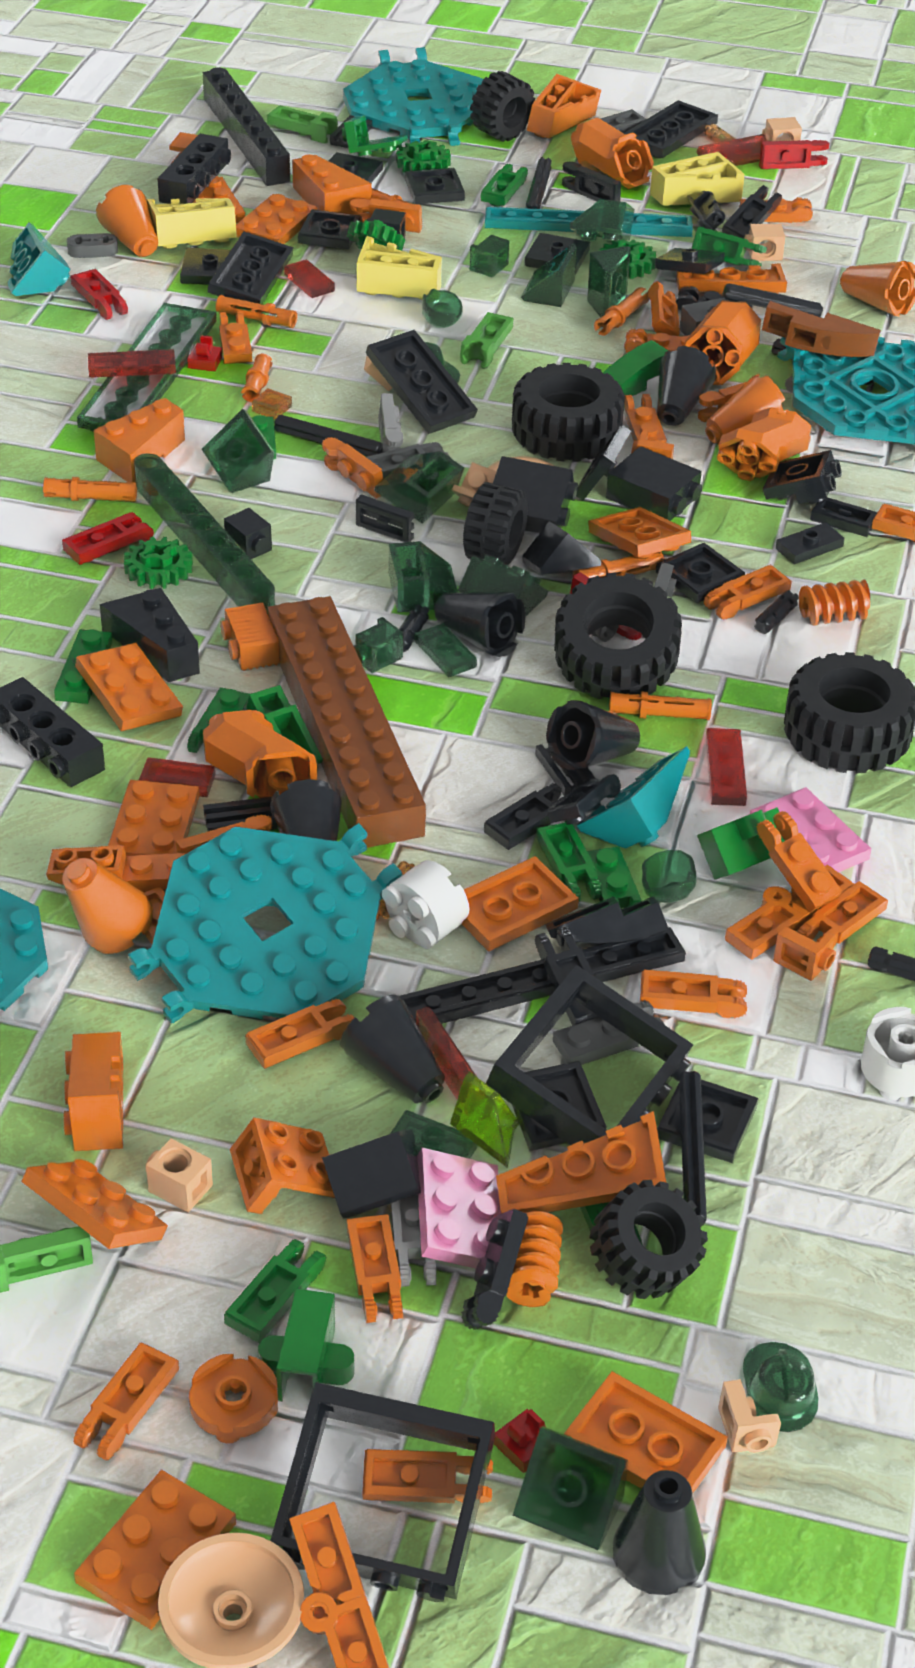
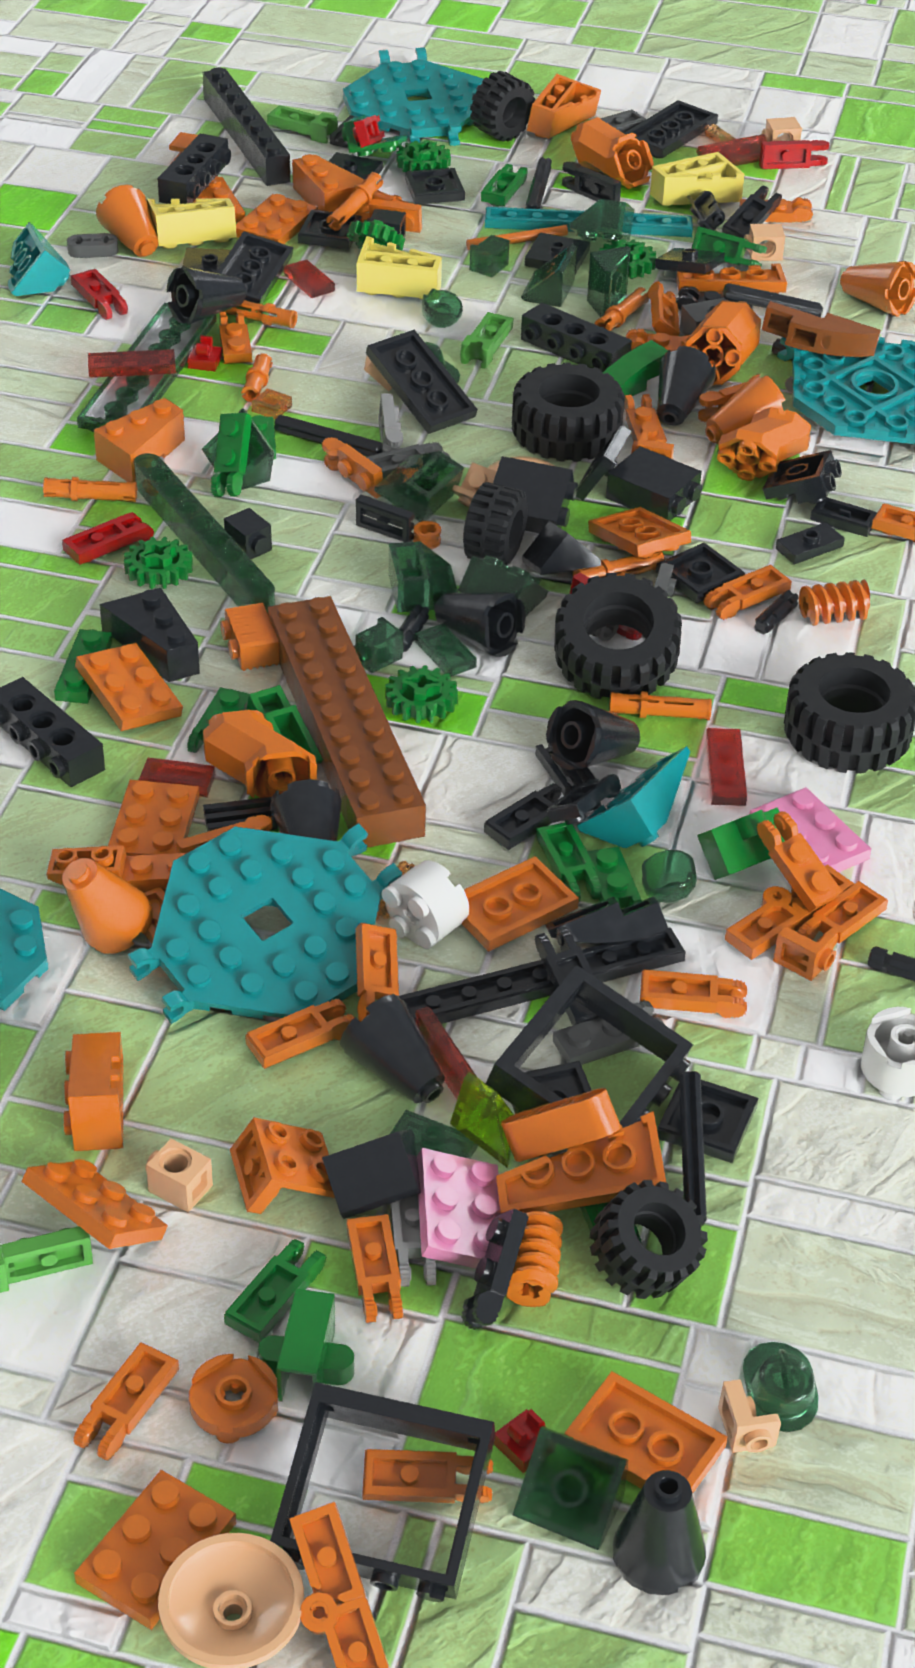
none -> black cone [167,267,247,324]
none -> green hinge [210,413,252,497]
none -> orange pin [326,172,383,231]
none -> red hinge [353,115,385,148]
none -> orange hinge [355,923,399,1022]
none -> green gear [385,665,458,723]
none -> orange bush [414,521,441,549]
none -> orange bar [466,225,568,250]
none -> orange beam [500,1088,621,1162]
none -> black brick [521,302,632,372]

